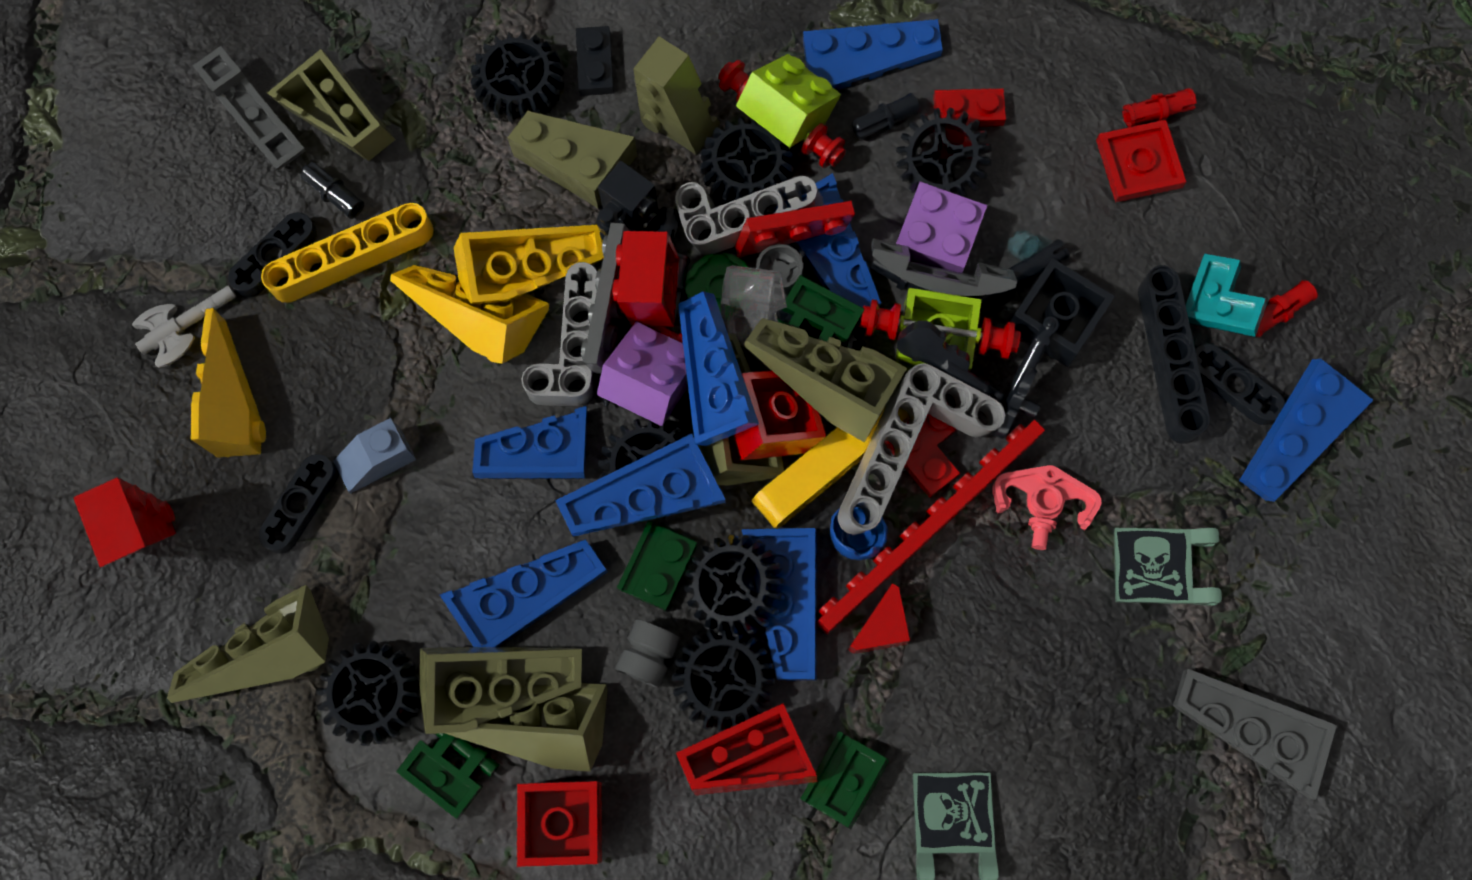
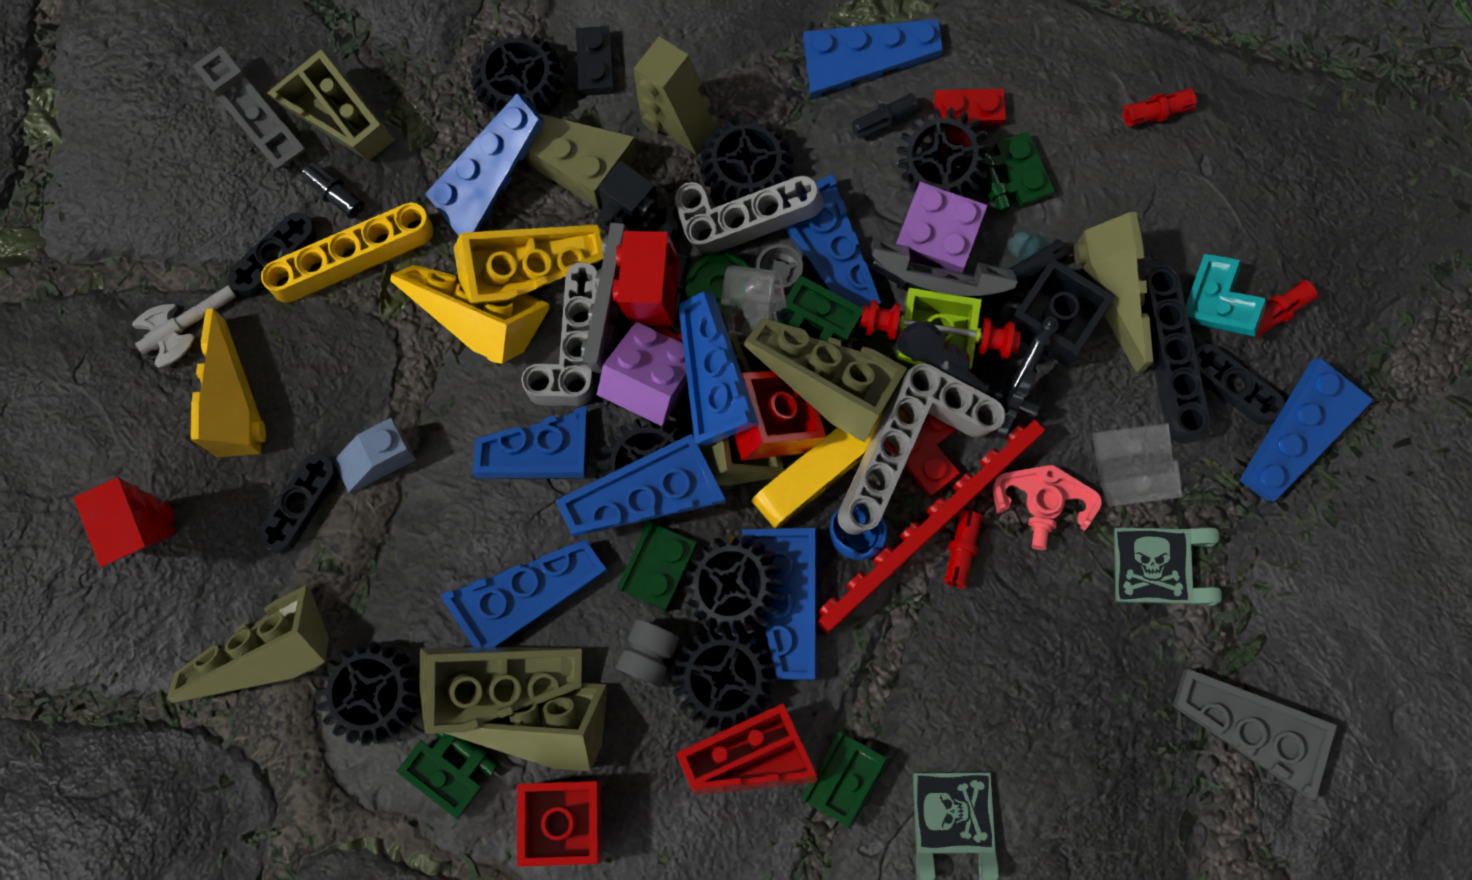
lime brick [718,54,846,169] -> none
red wing [735,201,855,258] -> none
red slope [848,583,910,654] -> none
red plate [1096,120,1186,202] -> none
none -> wing [425,93,545,236]
none -> red pin [943,510,983,589]
none -> dark green plate [979,131,1055,213]
none -> olive wedge [1074,211,1153,373]
none -> clear slope [1093,423,1182,507]

